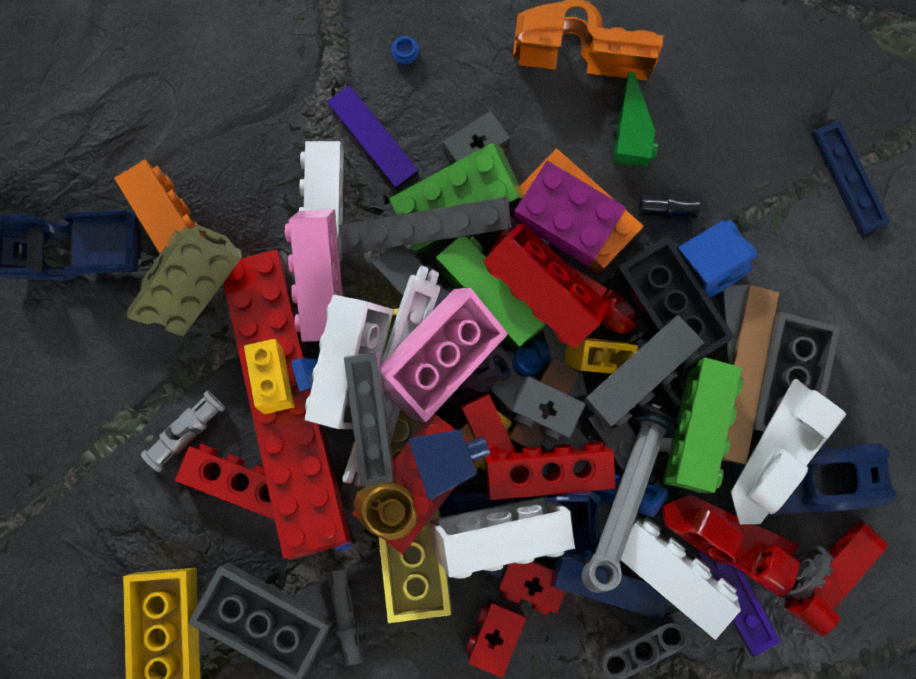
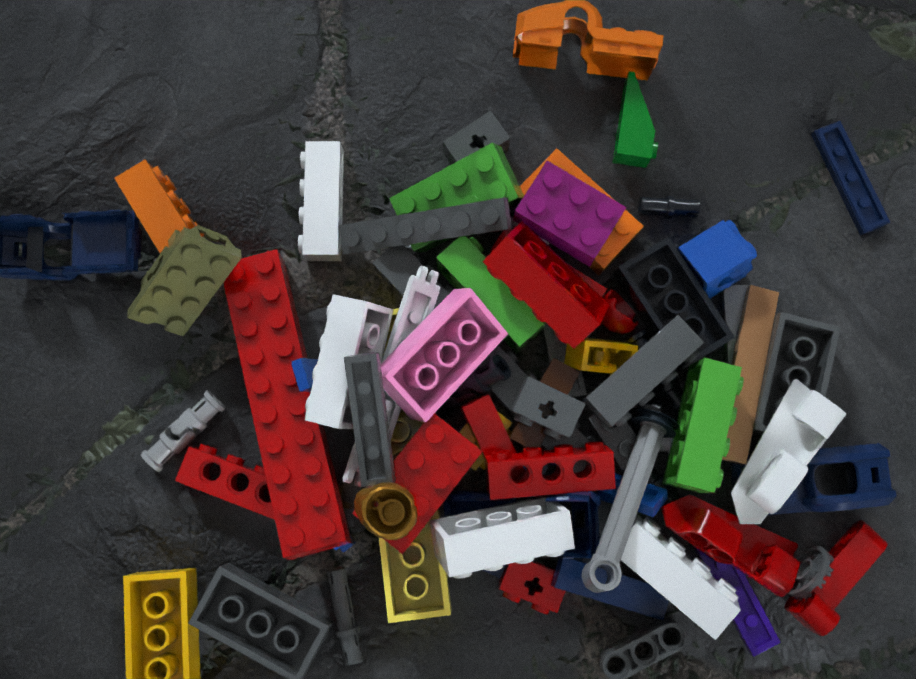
yellow brick [244,339,295,414] -> none
bright pink brick [285,209,343,342] -> none
dark purple tile [327,85,419,190] -> none
blue plate [391,36,419,65] -> none
dark blue torso [408,430,491,500] -> none
red brick [465,600,526,678] -> none
blue plate [512,348,542,377] -> none
blue plate [527,339,550,368] -> none

